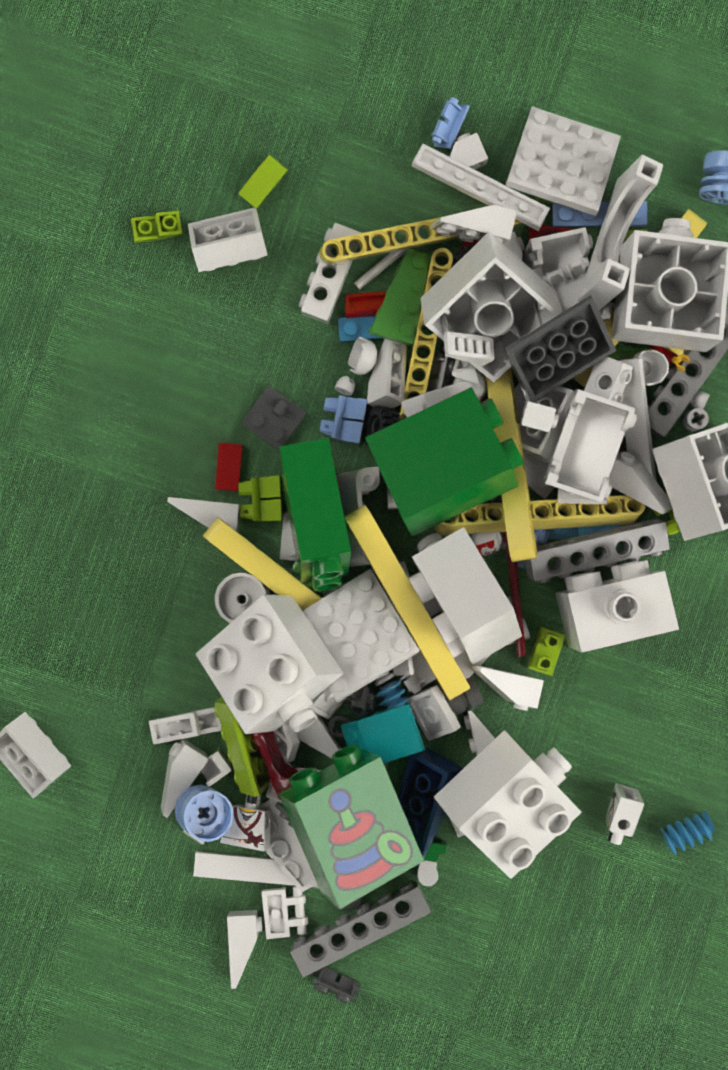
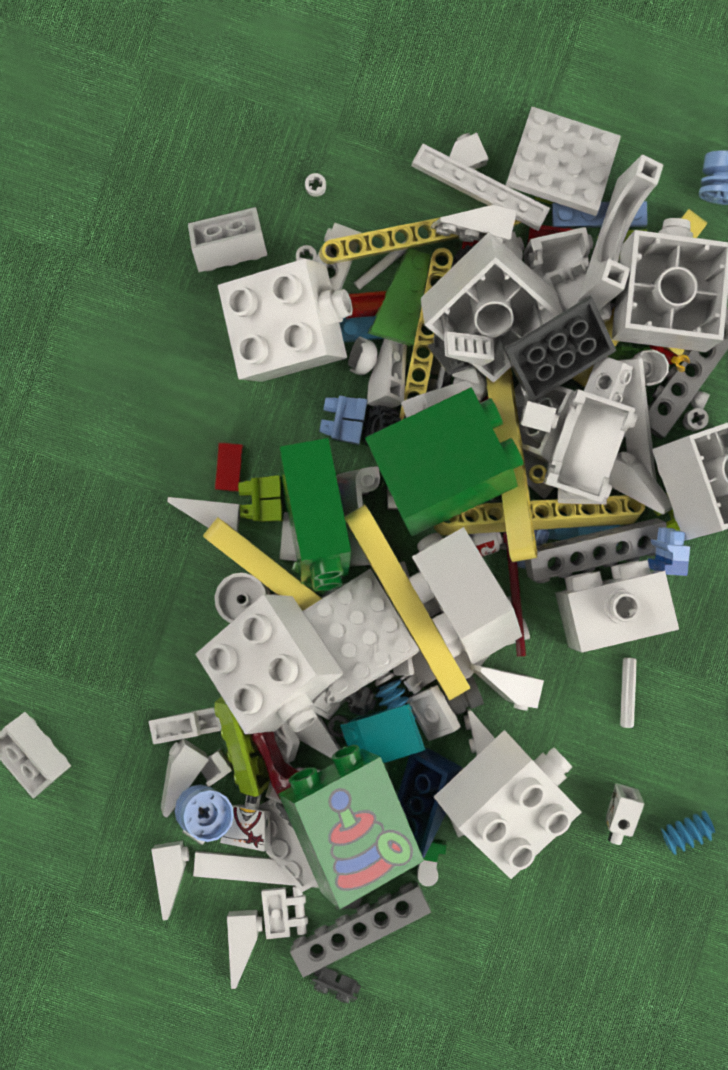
lime slope [130,211,182,243] -> none
lime slope [238,155,288,209] -> none
dark grey hinge [241,385,307,451] -> none
white hinge [335,376,355,396] -> none
light blue hinge [431,97,470,149] -> none
lime hips [526,626,565,676] -> none
none -> white slope [151,841,189,921]
none -> white brick [218,259,352,382]
none -> white bush [296,245,317,262]
none -> white bush [305,173,326,197]
none -> dark grey hinge [428,333,471,375]
none -> light yellow pin [529,465,547,484]
none -> white axle [620,657,637,728]
none -> light blue hips [648,527,690,576]

